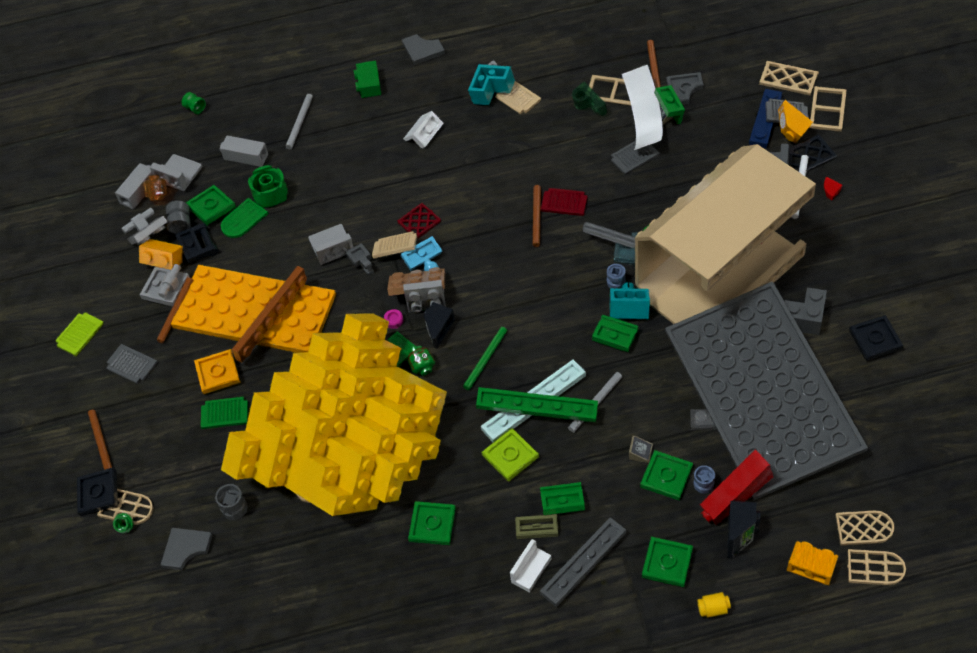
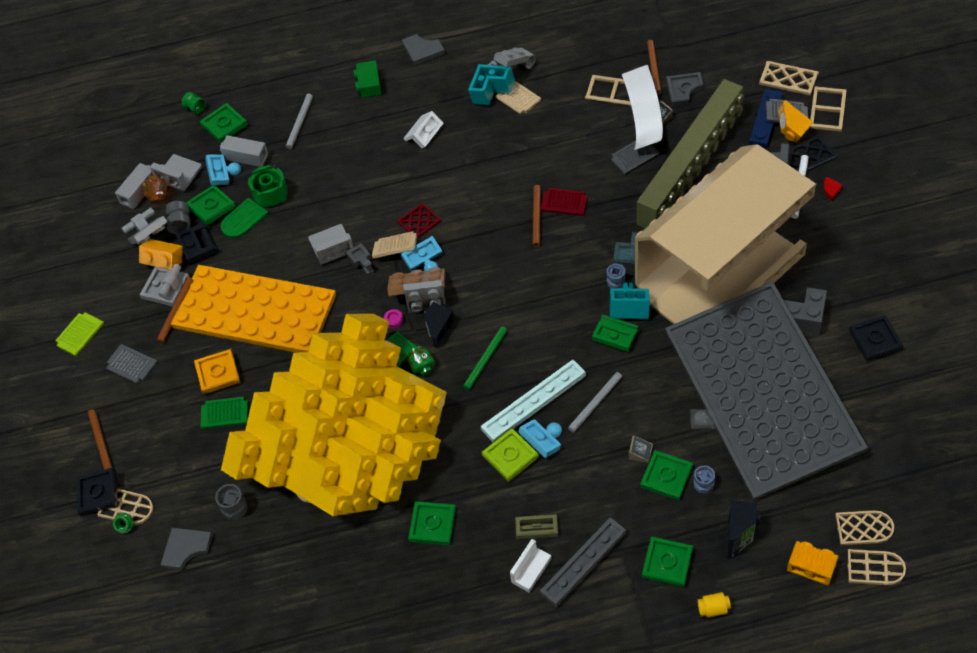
dark orange plate [232,266,307,363] -> none
green plate [476,387,598,422] -> none
green plate [540,482,585,515] -> none
clear green plate [572,81,607,116] -> none
dark grey axle [583,222,635,249] -> none
green panel [654,85,685,124] -> none
red slope [700,449,774,525] -> none
none -> green plate [200,103,248,143]
none -> medium azure plate [205,154,242,185]
none -> light grey plate [493,47,536,69]
none -> medium azure plate [518,419,562,458]
none -> olive brick [637,79,744,228]

